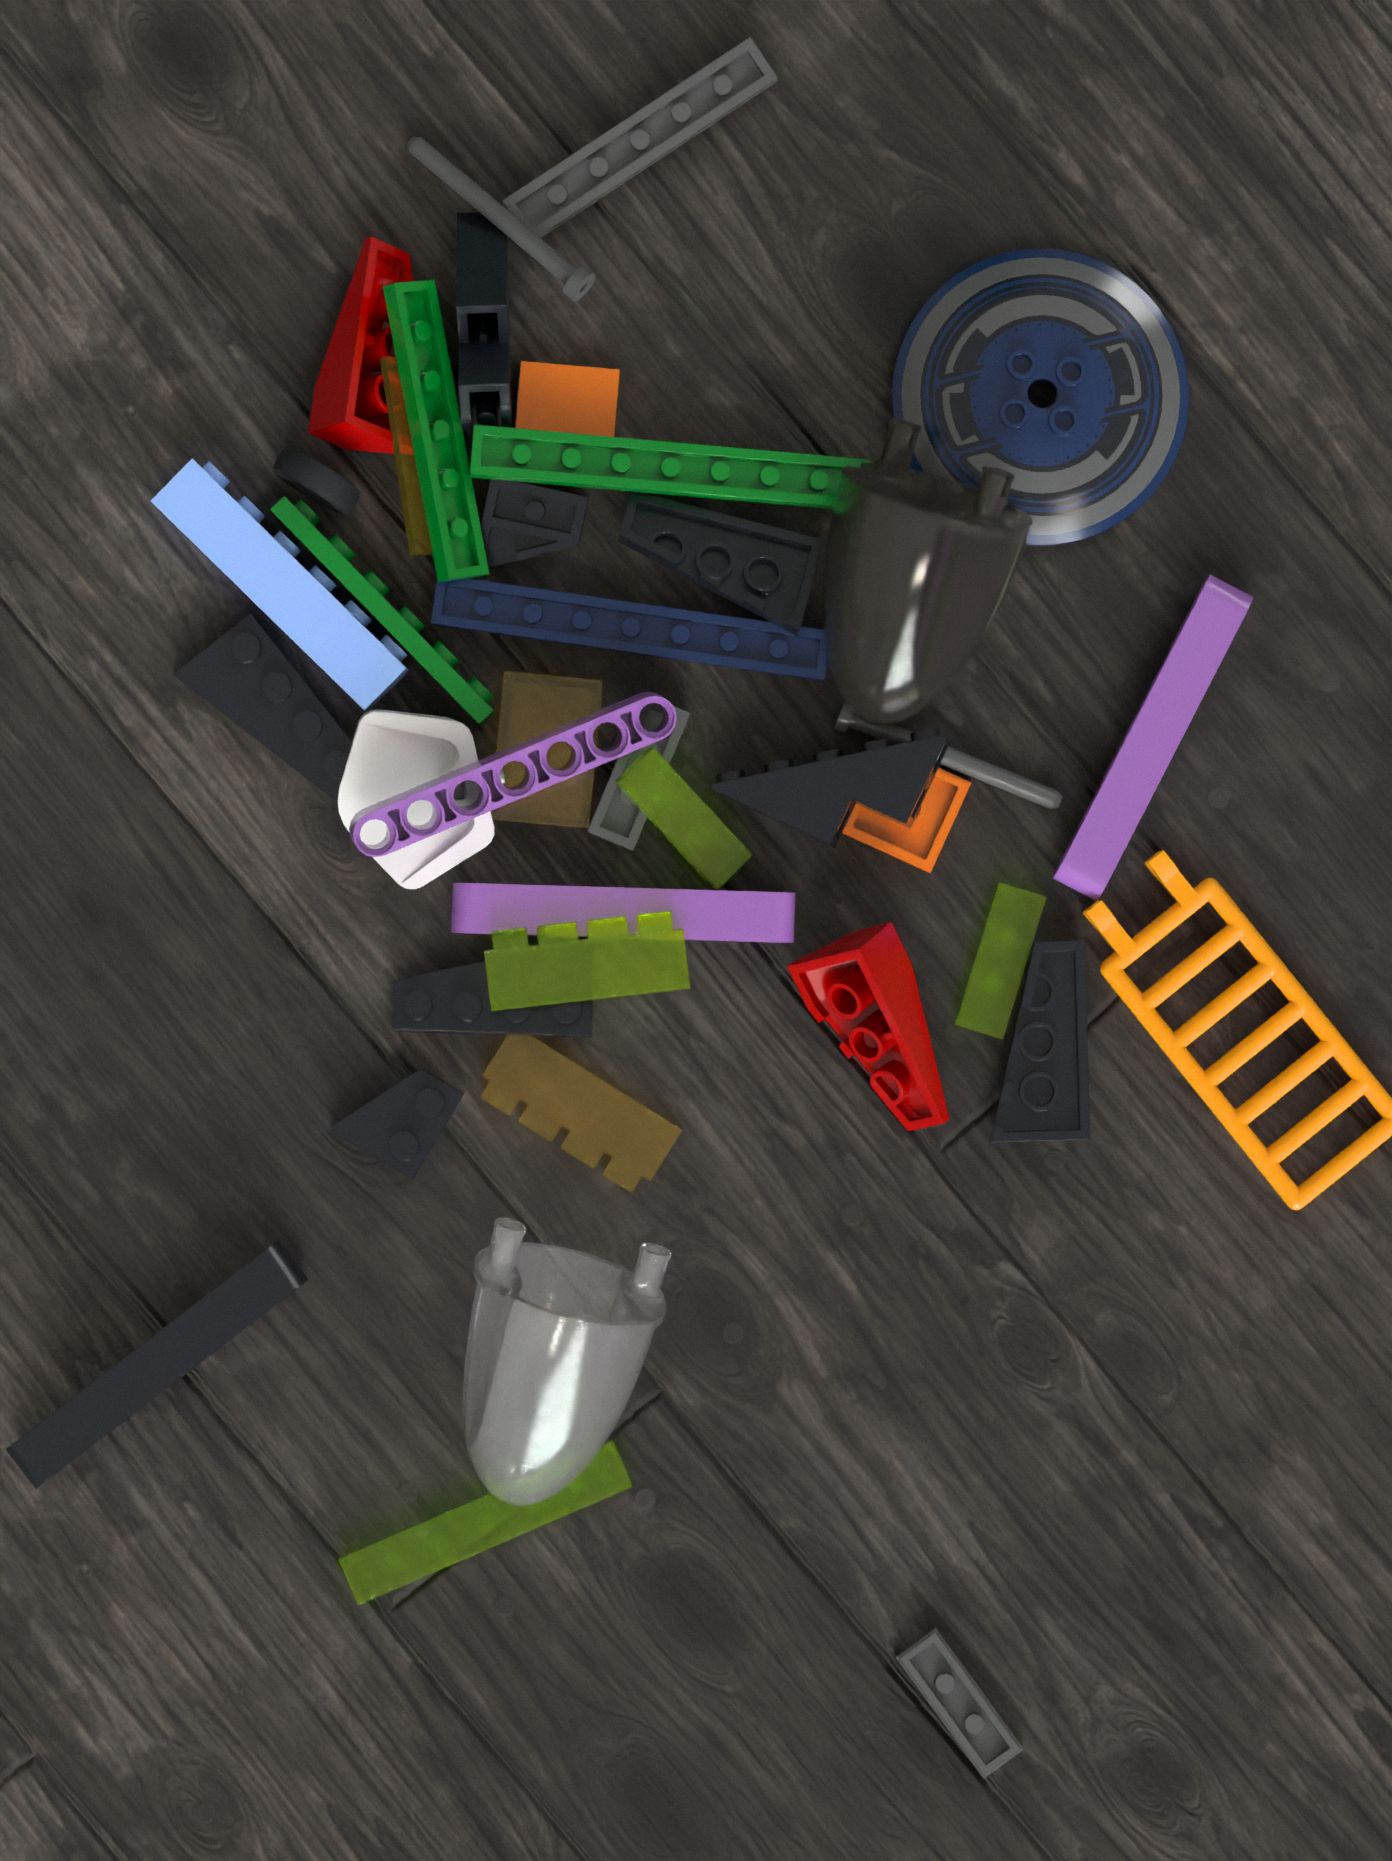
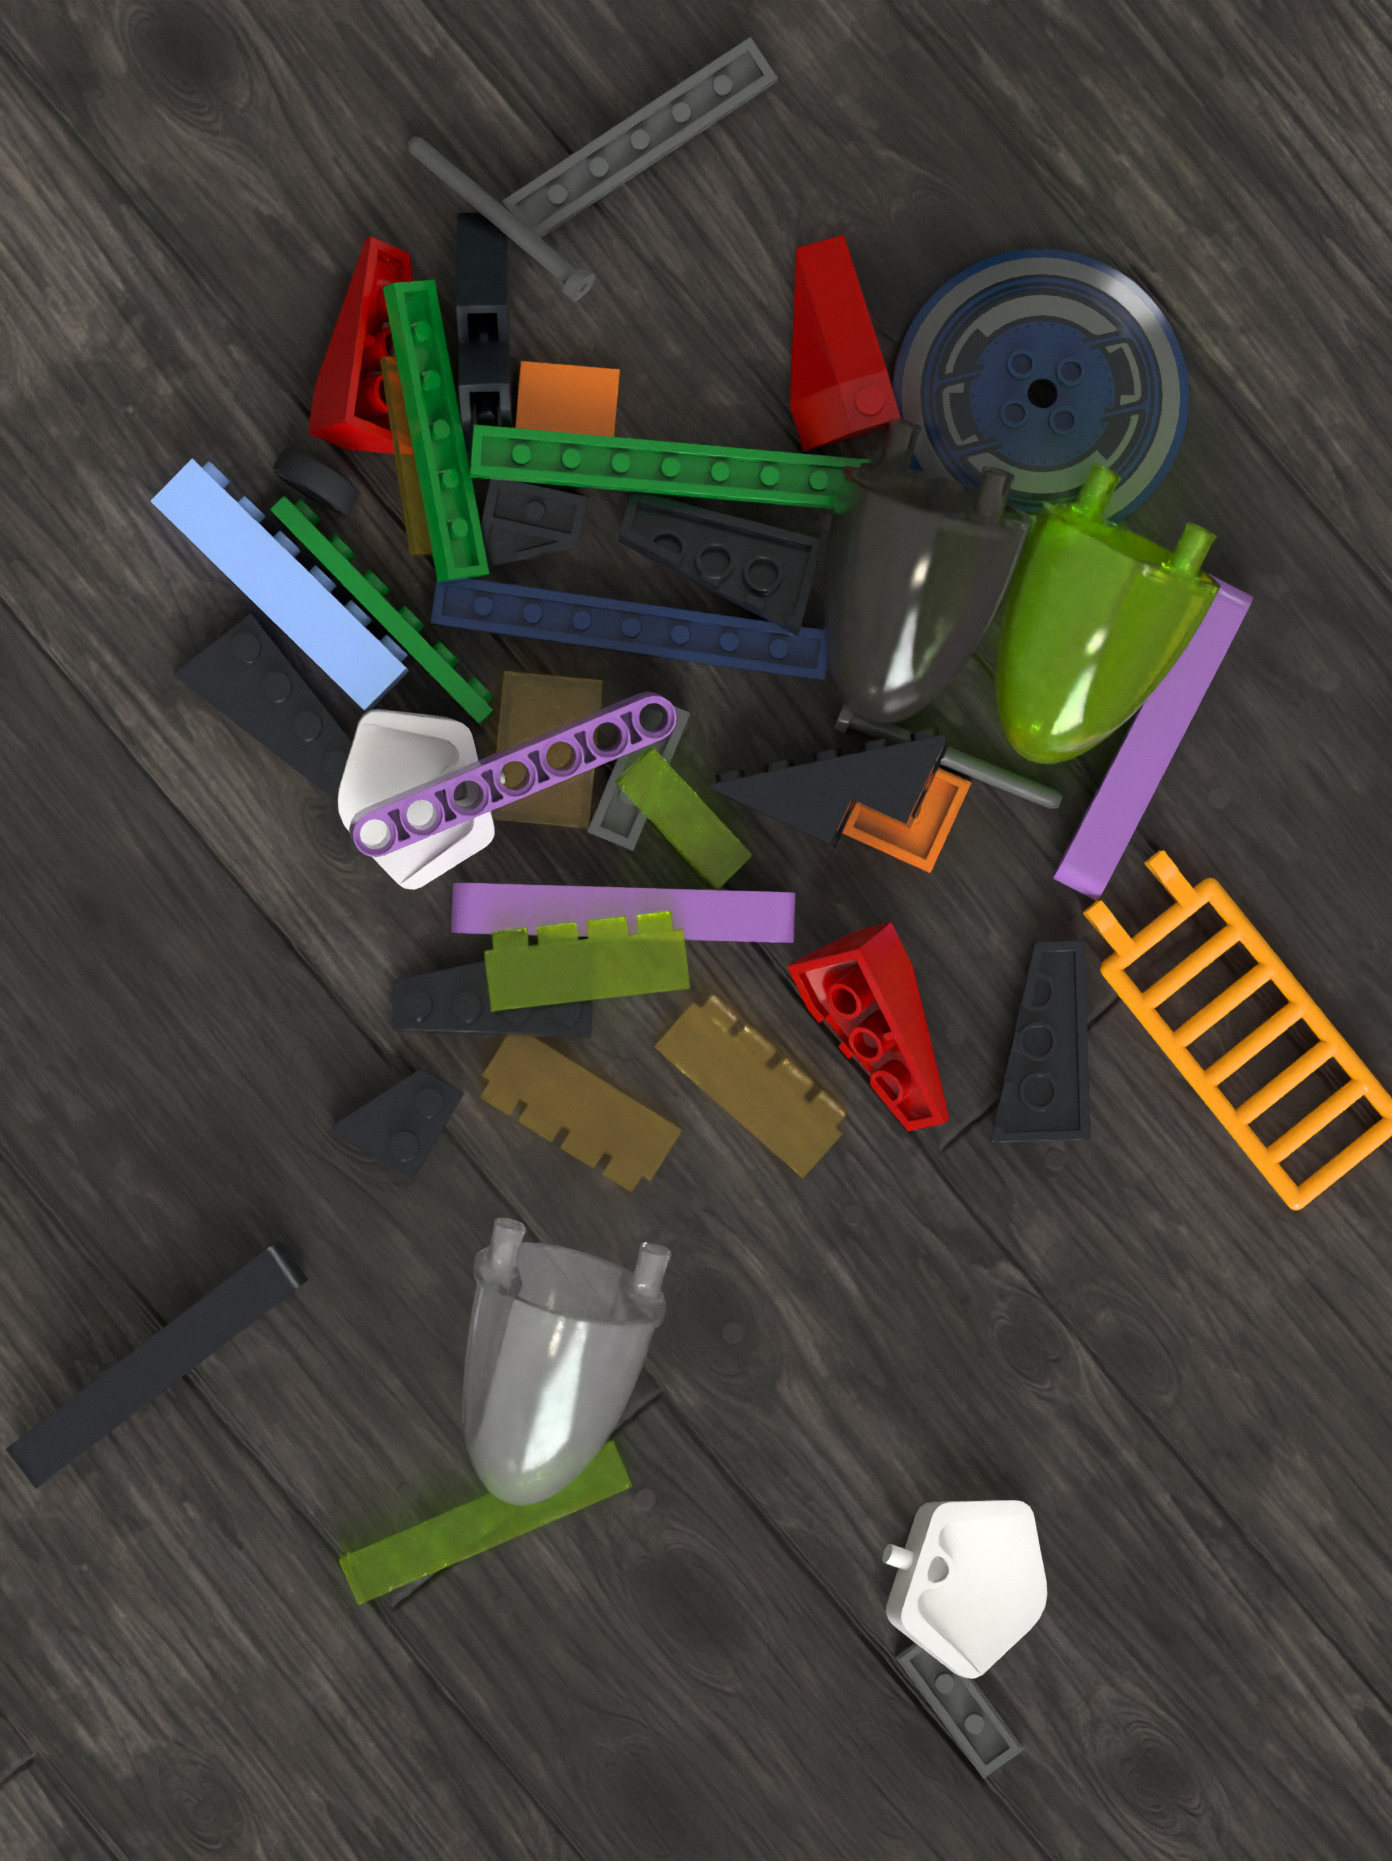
clear neon green tile [954,882,1046,1039] -> none
none -> clear yellow windscreen [654,994,848,1178]
none -> red wedge [790,235,901,453]
none -> white animal [882,1500,1047,1678]
none -> clear neon green windscreen [995,463,1221,764]

